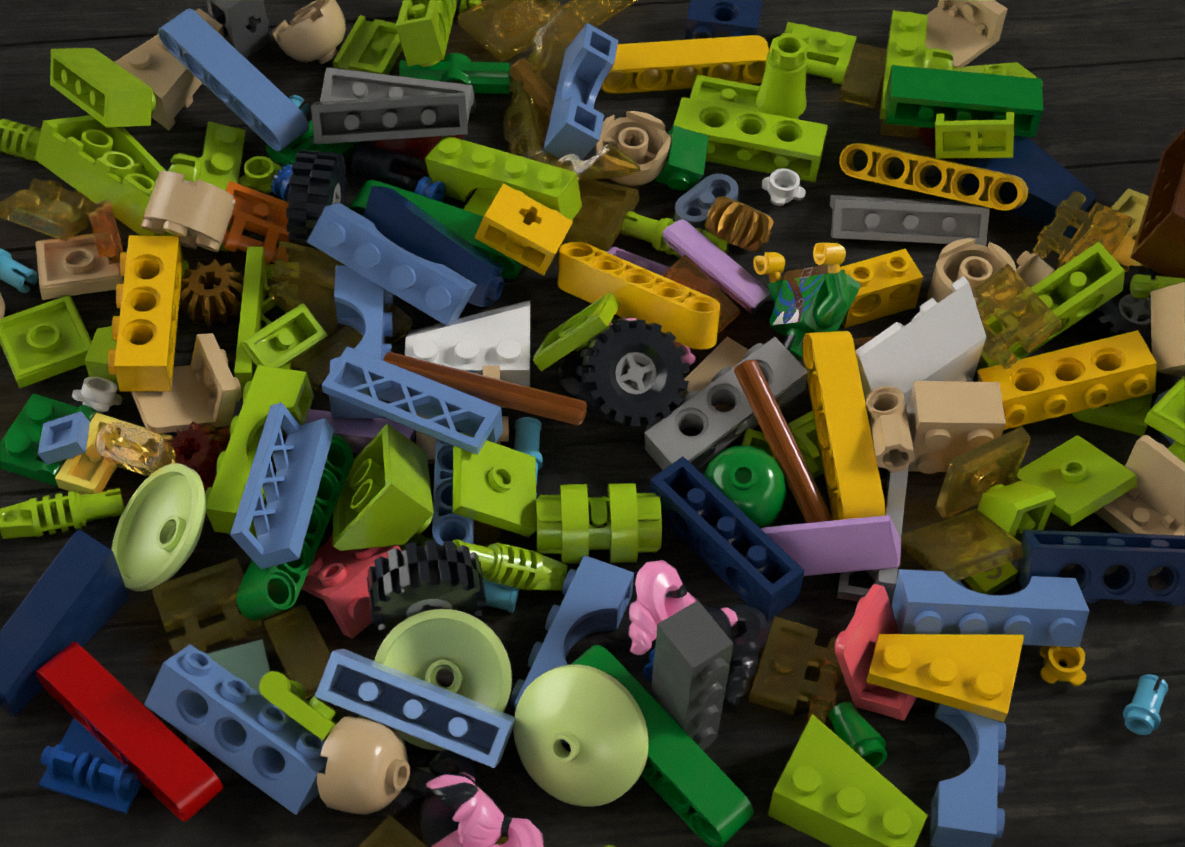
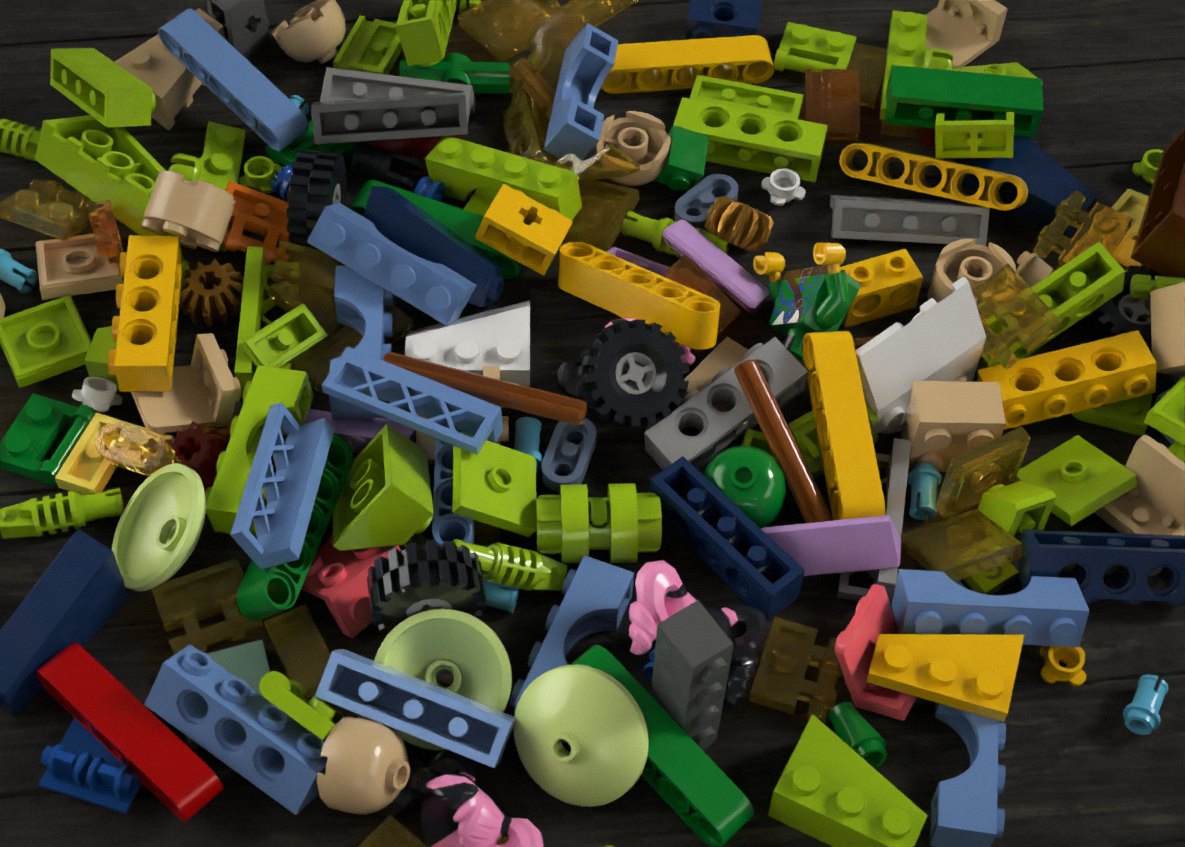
medium blue plate [38,411,90,465] -> none
lime plate [533,292,621,371] -> none
lime plant [755,33,808,118] -> none
tan piece [866,386,915,473] -> none
none -> sand blue plate [541,418,596,493]
none -> clear orange plate [805,69,860,140]
none -> medium azure pin [907,463,942,521]
none -> lime plate [1132,149,1163,185]

